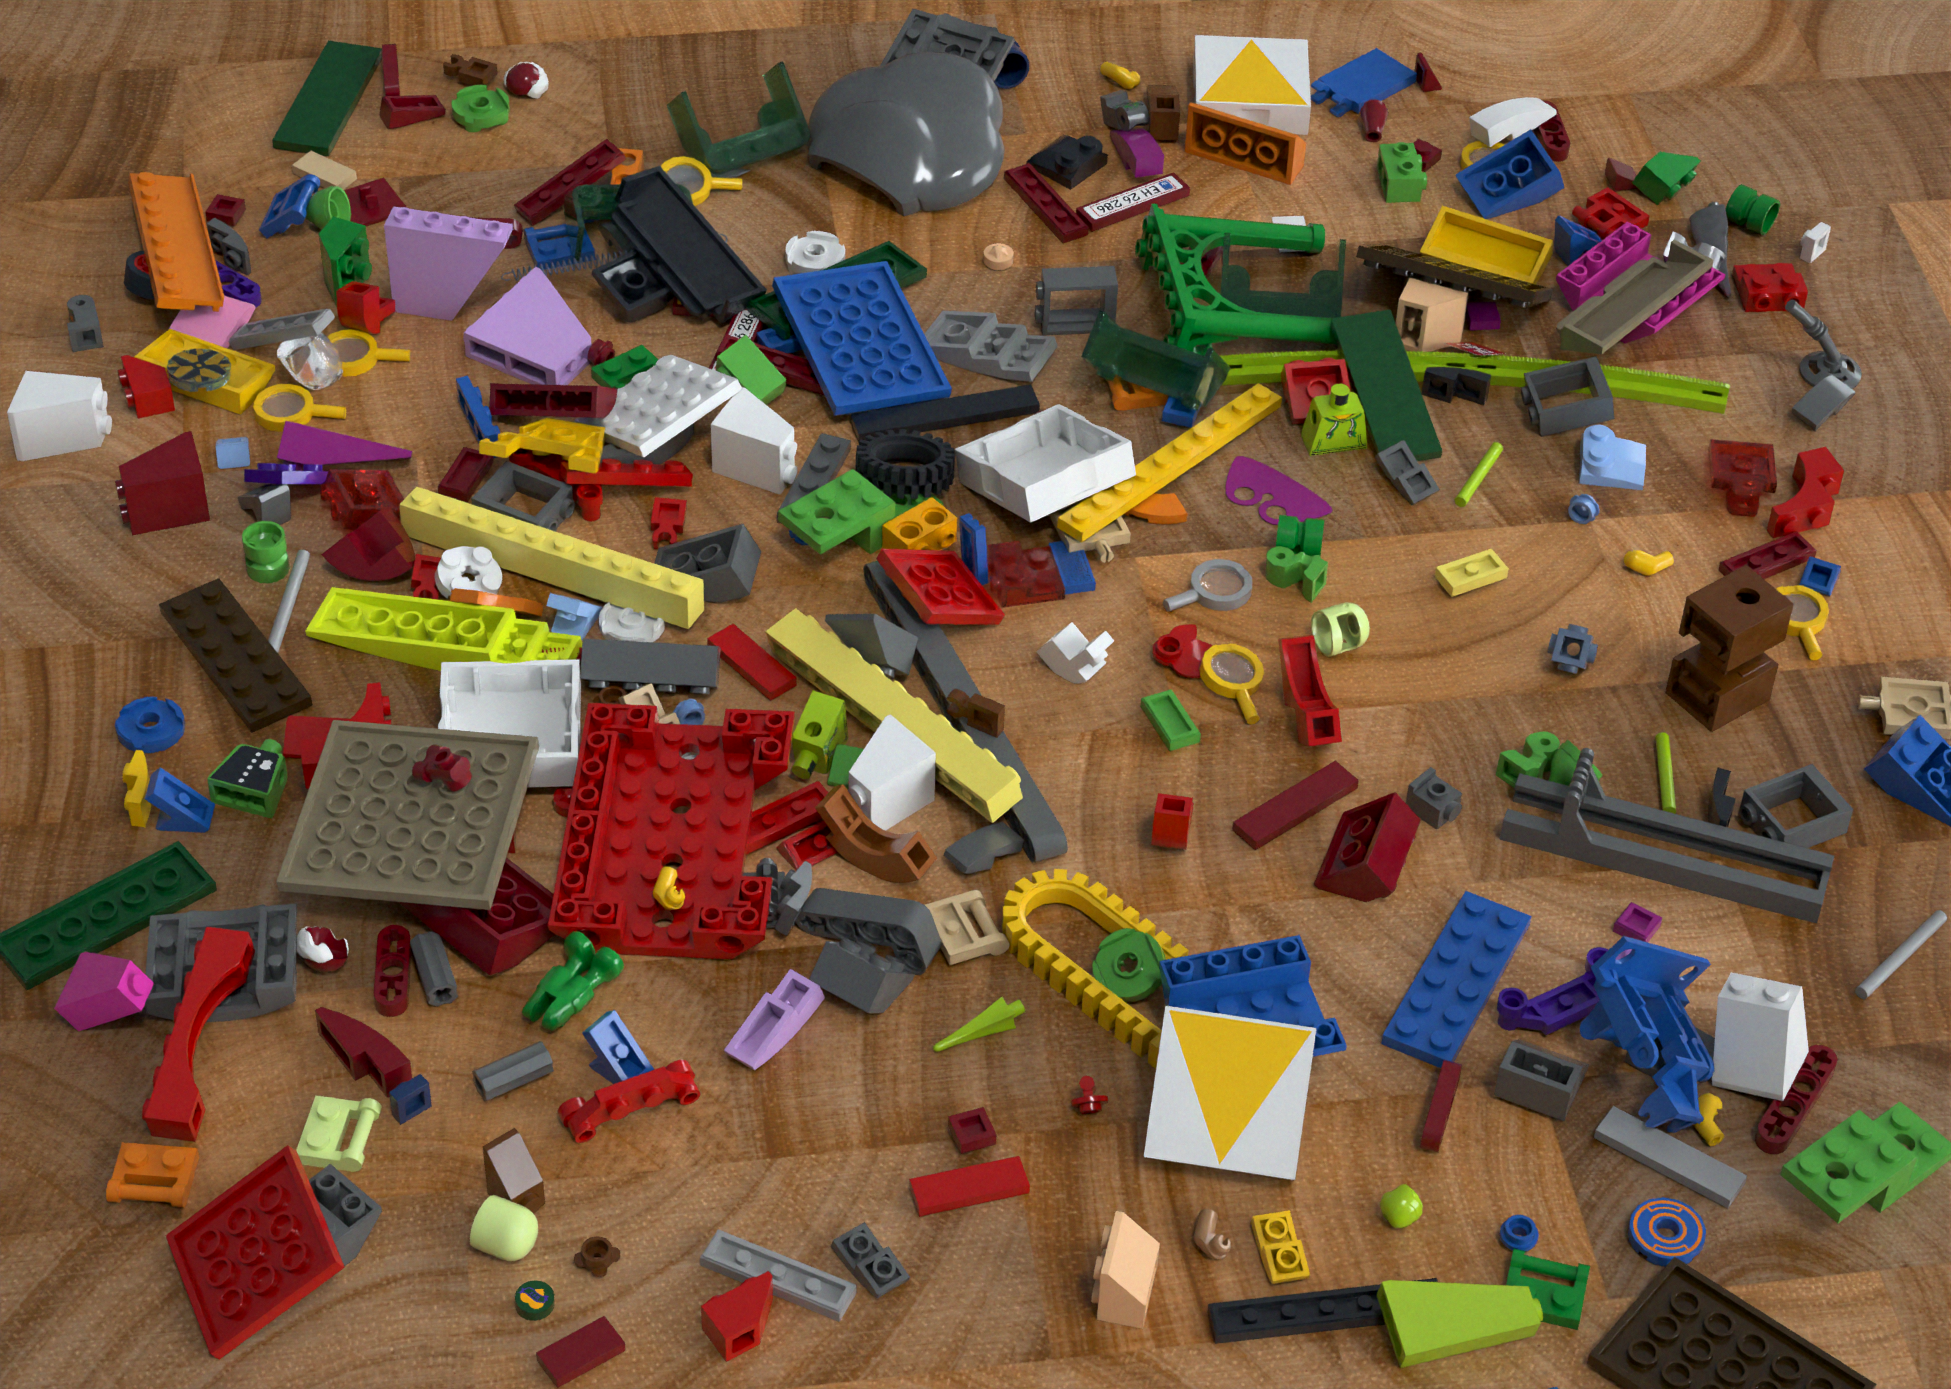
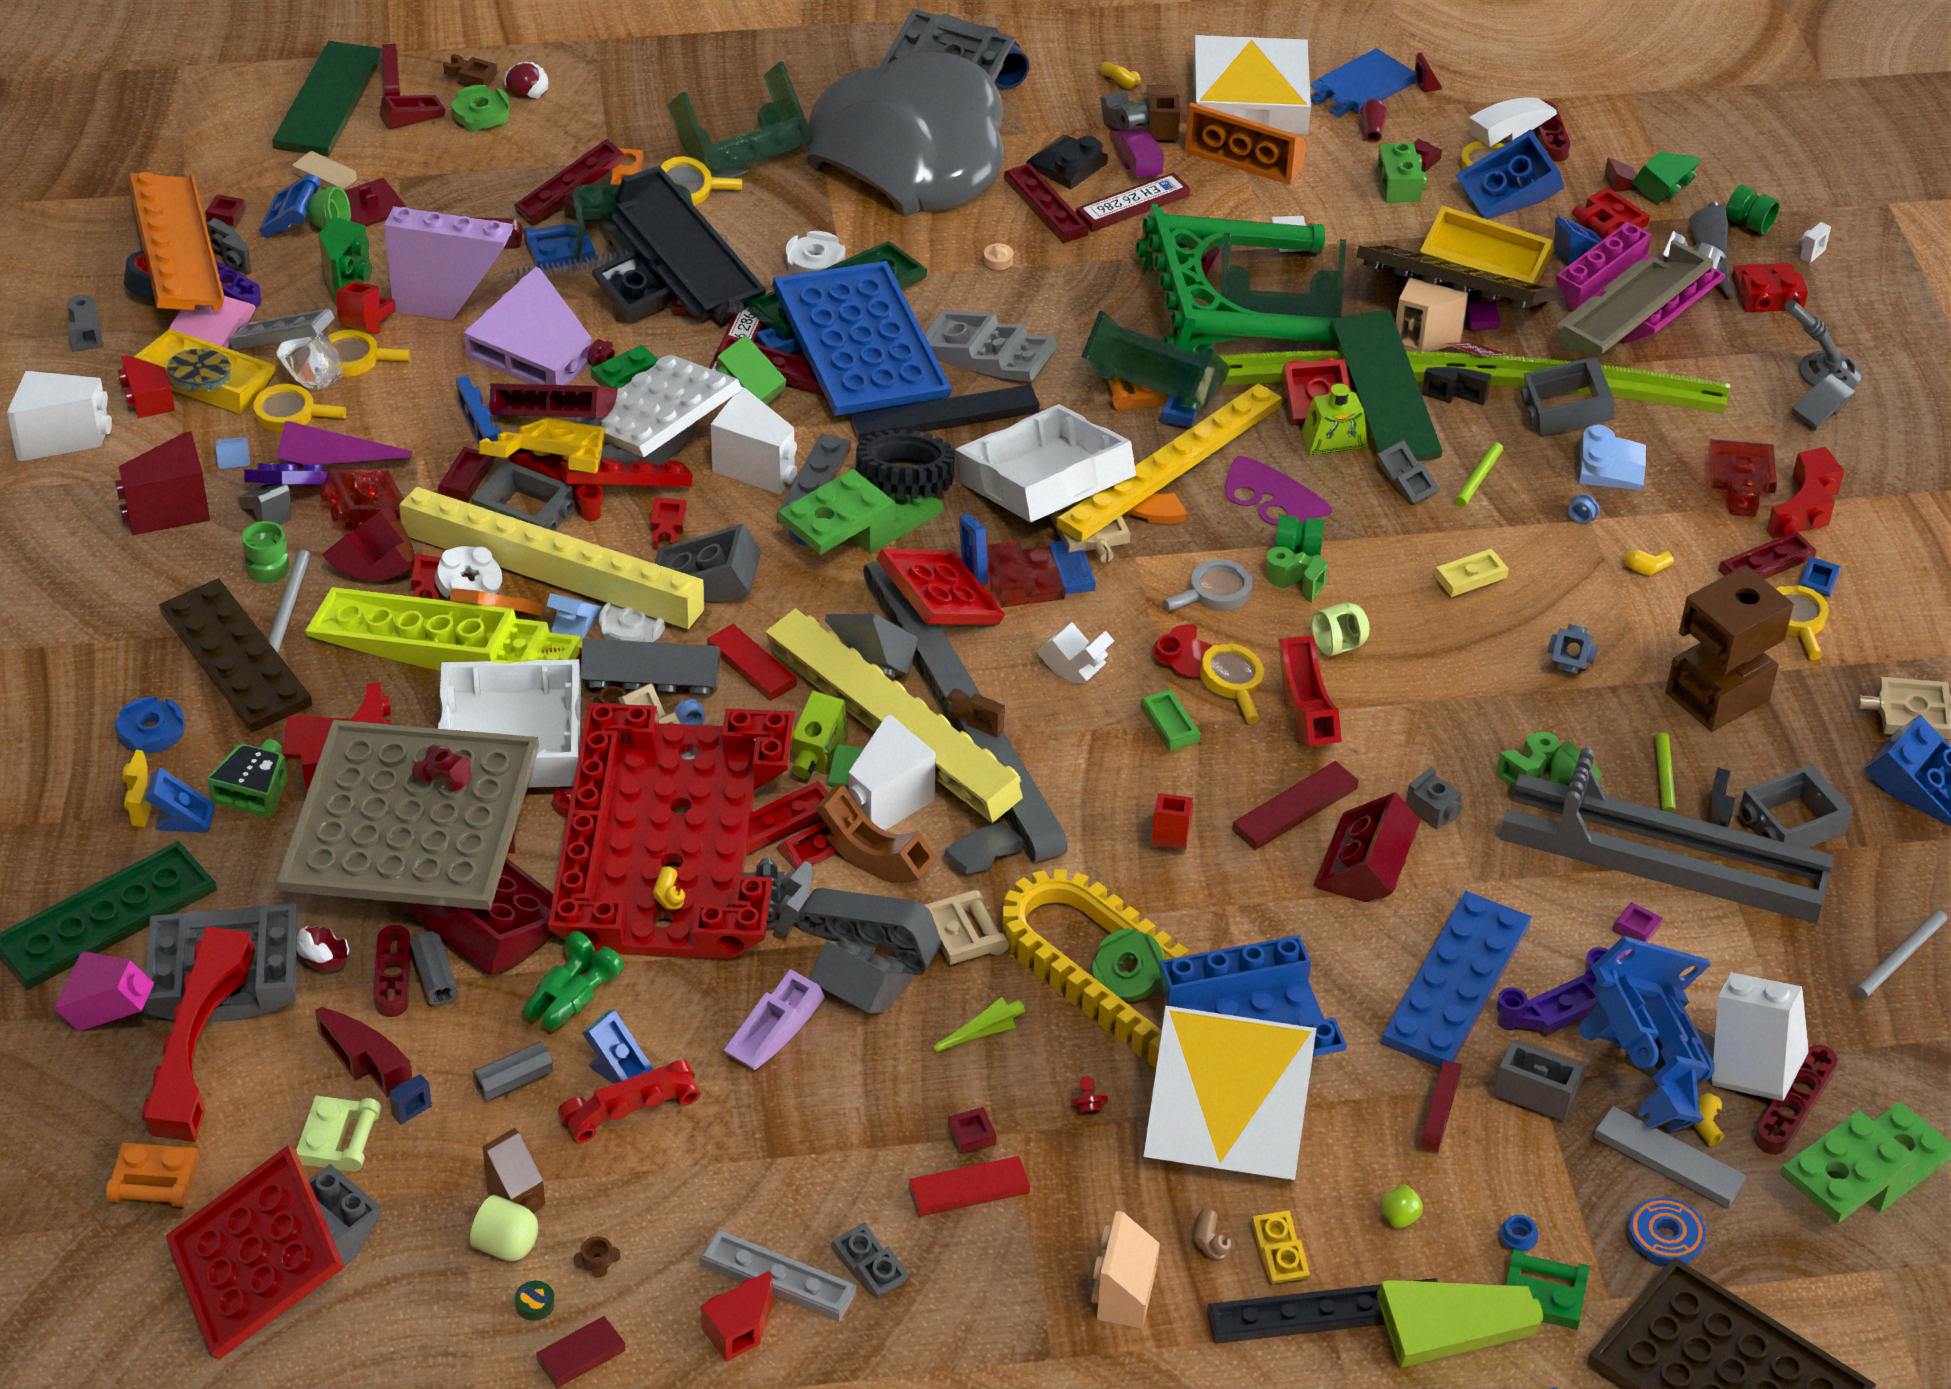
light orange brick [882,497,957,550] -> none
dark grey window [1035,266,1118,336] -> none

